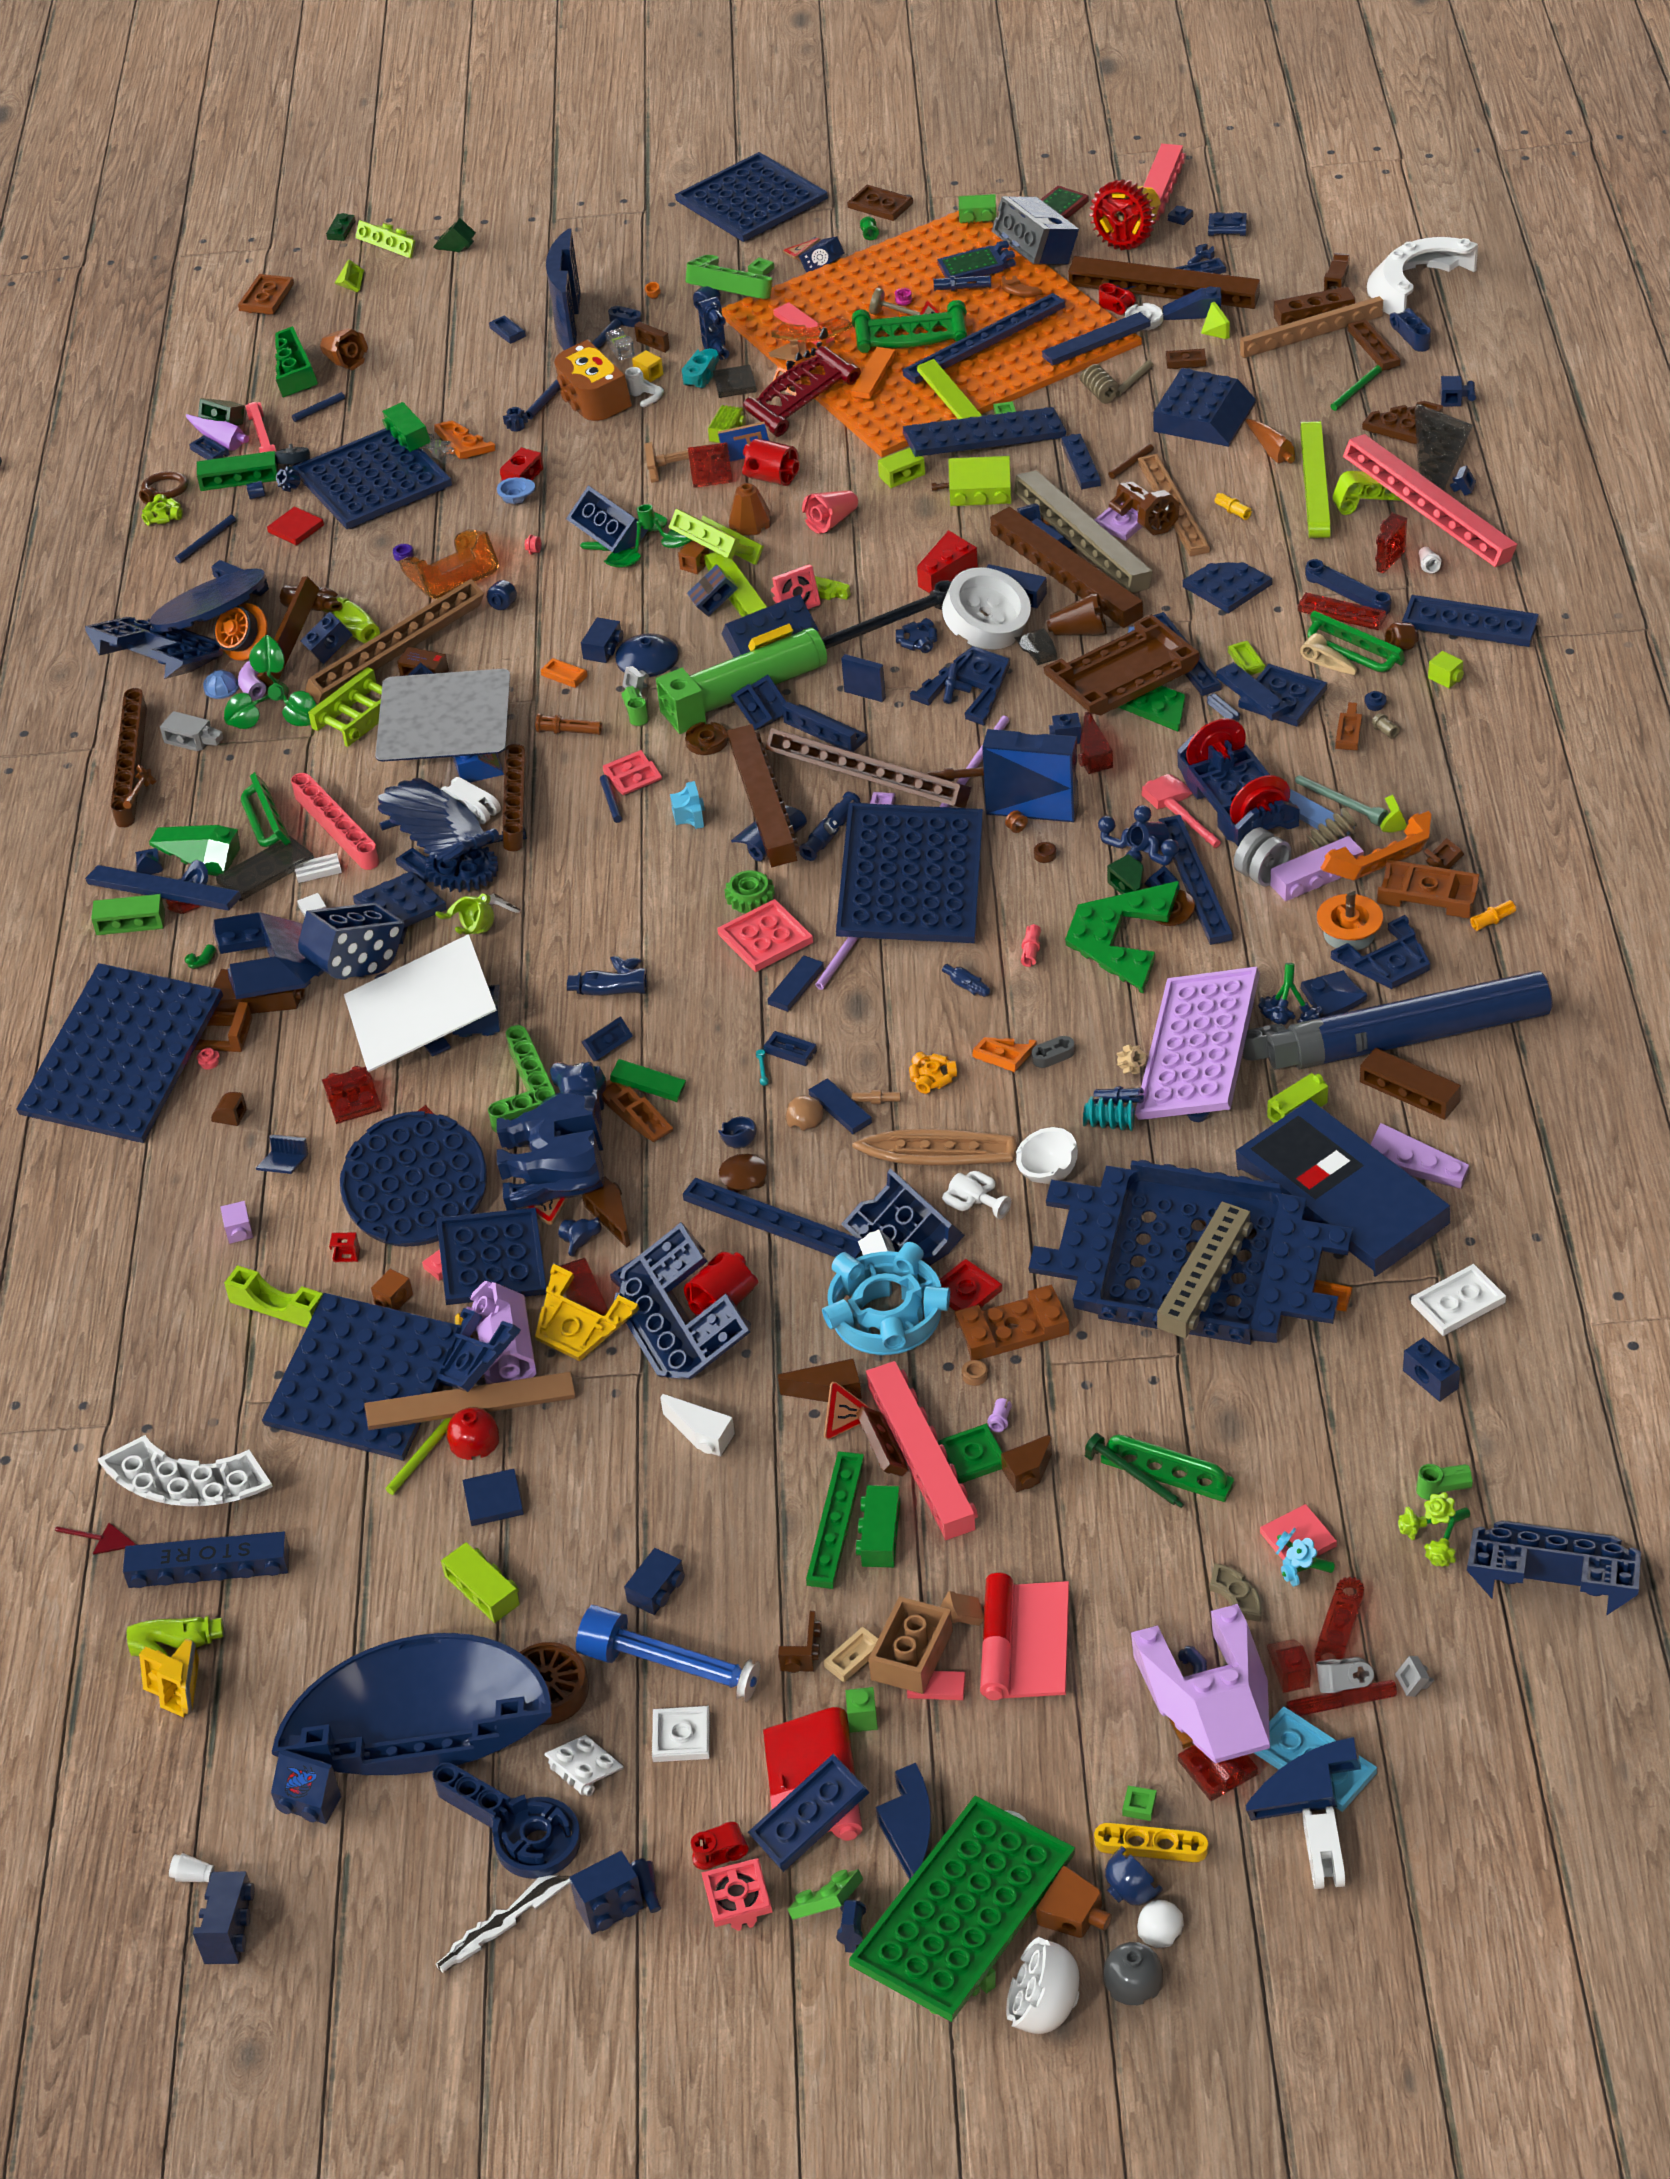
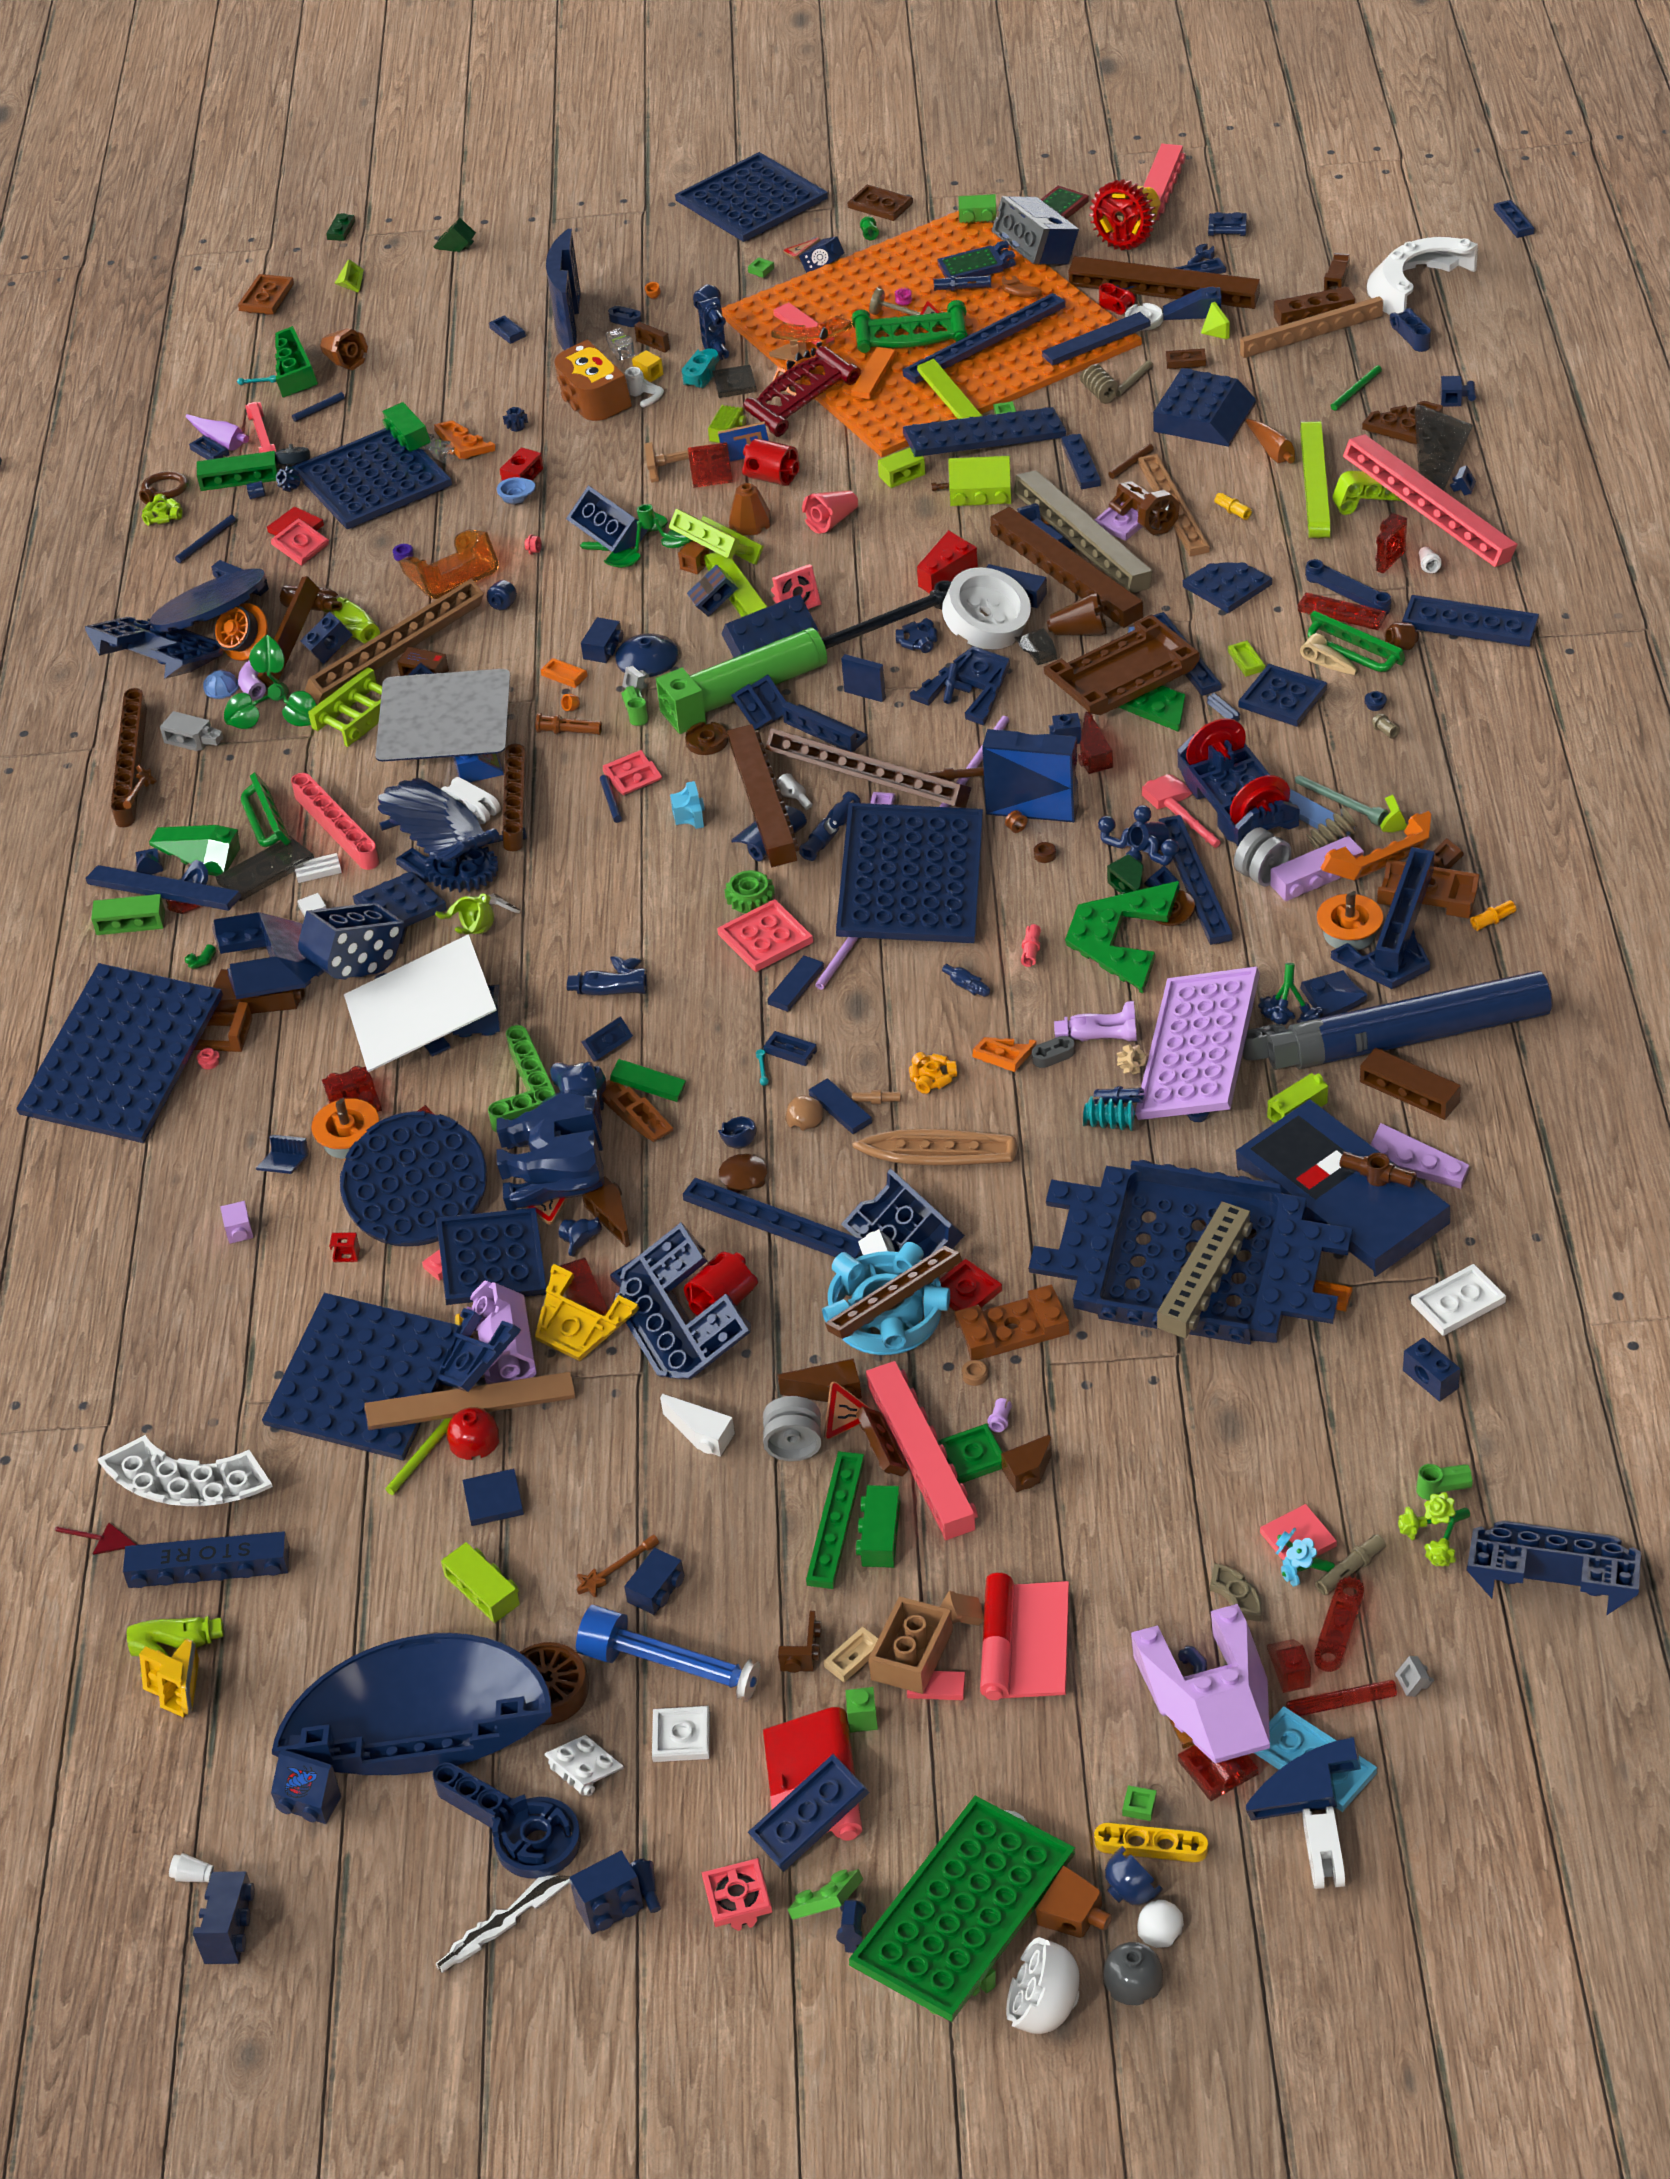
dark green slope [198,398,245,425] -> none
reddish brown brick [211,1092,247,1126] -> none
lime arch [224,1265,323,1328] -> none
lime bracket [356,220,416,258] -> none
dark orange brick [371,1269,413,1310] -> none
dark blue piece [525,319,621,419] -> none
bright green beam [685,255,772,299] -> none
red piece [690,1822,749,1870] -> none
yellow tile [748,623,793,651] -> none
lime hinge [815,576,851,600] -> none
dark blue slope [876,1762,932,1880] -> none
white piece [942,1171,1011,1219] -> none
white cylinder [1016,1127,1078,1184] -> none
dark green piece [1084,1433,1184,1508] -> none
green piece [1101,1434,1234,1502] -> none
dark blue plate [1168,206,1193,225] -> none
dark blue plate [1216,662,1289,721] -> none
light grey piece [1316,1657,1374,1693] -> none
dark orange hinge [1335,702,1362,750] -> none
reddish brown plate [1348,319,1401,371] -> none
lime brick [1428,651,1464,689] -> none
none -> teal hinge [237,375,276,385]
none -> coral tile [271,518,329,566]
none -> orange piece [311,1098,379,1160]
none -> orange hinge [561,694,580,711]
none -> dark orange piece [577,1534,659,1597]
none -> light grey wheel [763,1396,821,1461]
none -> white piece [776,773,813,810]
none -> reddish brown plate [825,1246,962,1339]
none -> lavender piece [1054,1001,1137,1042]
none -> dark tan pin [1315,1534,1386,1595]
none -> reddish brown pin [1339,1151,1417,1188]
none -> dark blue brick [1375,847,1435,972]
none -> dark blue tile [1493,200,1535,238]

